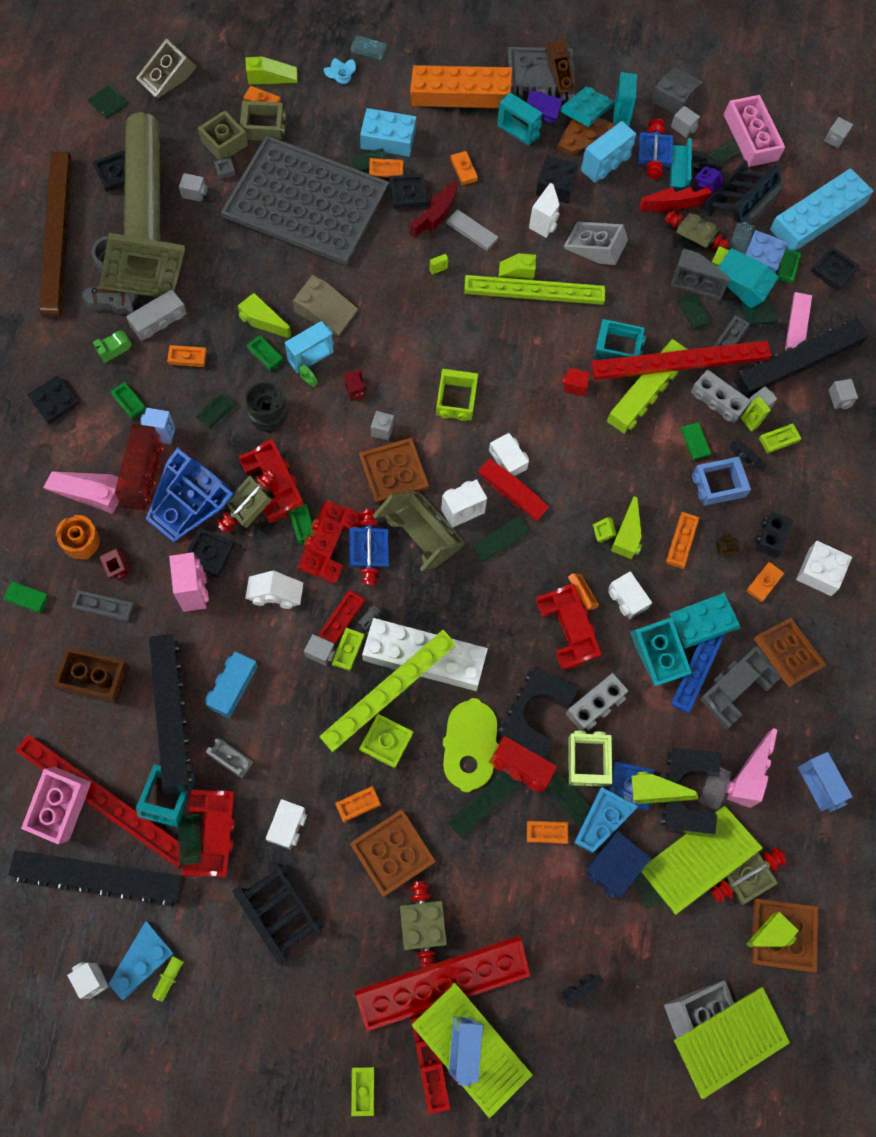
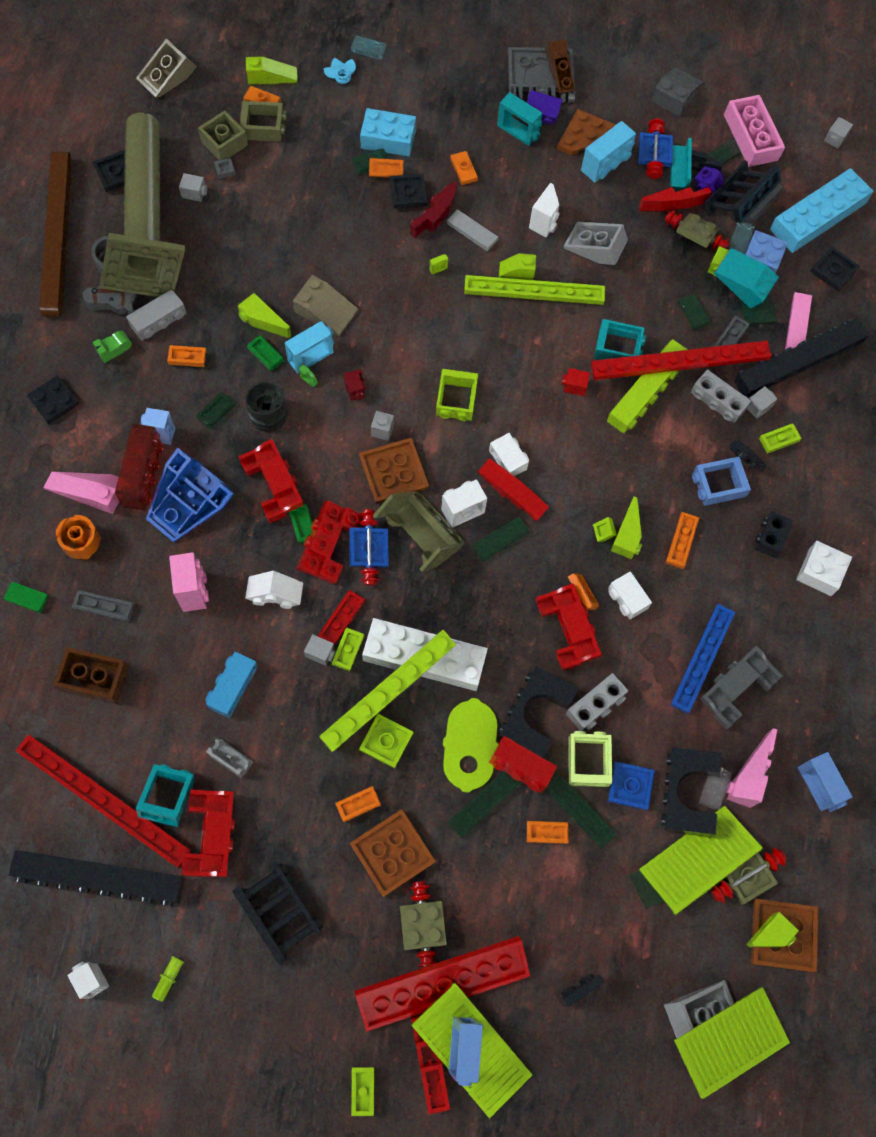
bright pink brick [21,767,91,844] -> none
clear green piece [88,85,128,119] -> none
dark red brick [100,549,132,580] -> none
dark azure wing [108,921,174,1000] -> none
green tile [110,382,147,420] -> none
black brick [149,634,193,795] -> none
clear green tile [179,814,202,866] -> none
black plate [187,528,235,577] -> none
olive plate [217,469,277,532] -> none
dark grey plate [221,135,389,265] -> none
white brick [266,799,307,850] -> none
dark grey pin [357,605,382,631] -> none
orange brick [410,65,512,108] -> none
black brick [536,155,579,204] -> none
teal plate [561,87,614,127] -> none
dark azure wing [574,787,638,853] -> none
dark blue brick [586,831,651,901] -> none
teal window [613,72,637,127] -> none
teal slope [630,617,692,686] -> none
lime slope [632,772,699,804] -> none
dark grey slope [670,249,730,300] -> none
teal plate [670,593,740,649] -> none
light grey brick [671,106,700,138] -> none
green tile [680,422,711,461] -> none
dark brown gear [716,534,739,558] -> none
lime plate [741,396,771,432] -> none
orange plate [746,562,784,602] -> none
dark orange plate [753,618,826,688] -> none
green tile [777,248,801,284] -> none
light grey brick [829,379,858,409] -> none

